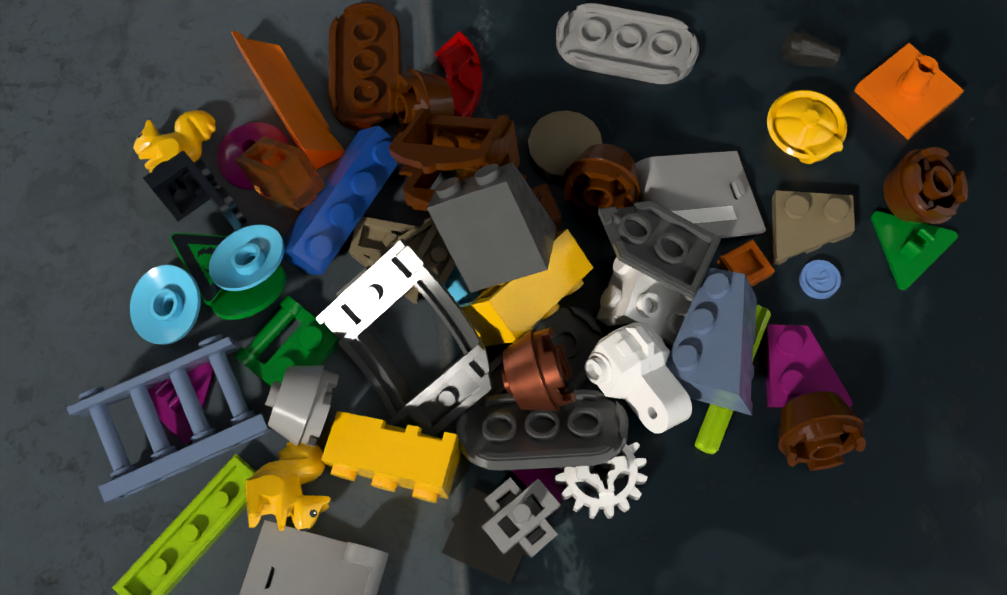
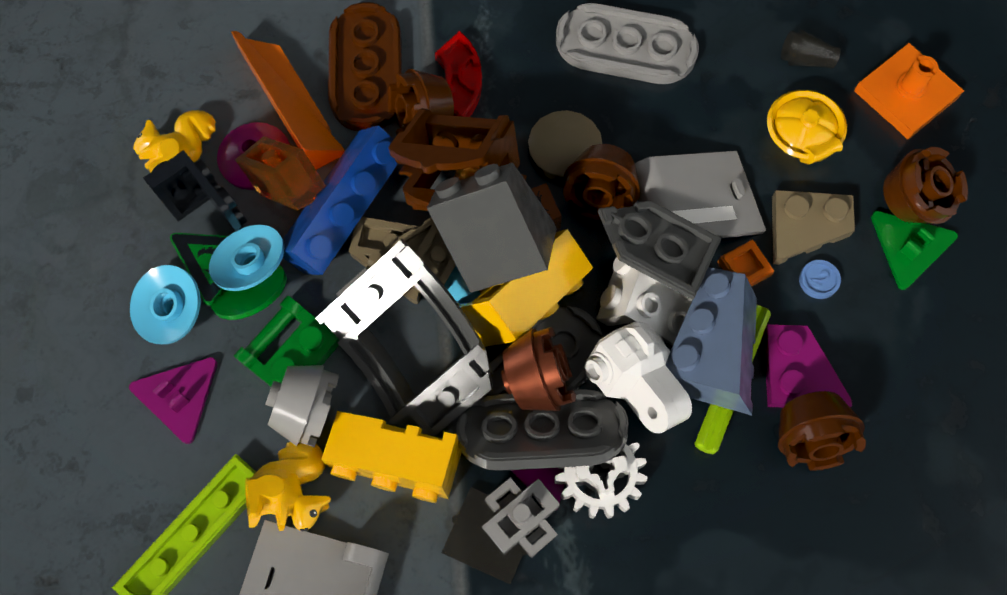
sand blue fence [66,335,274,503] -> none

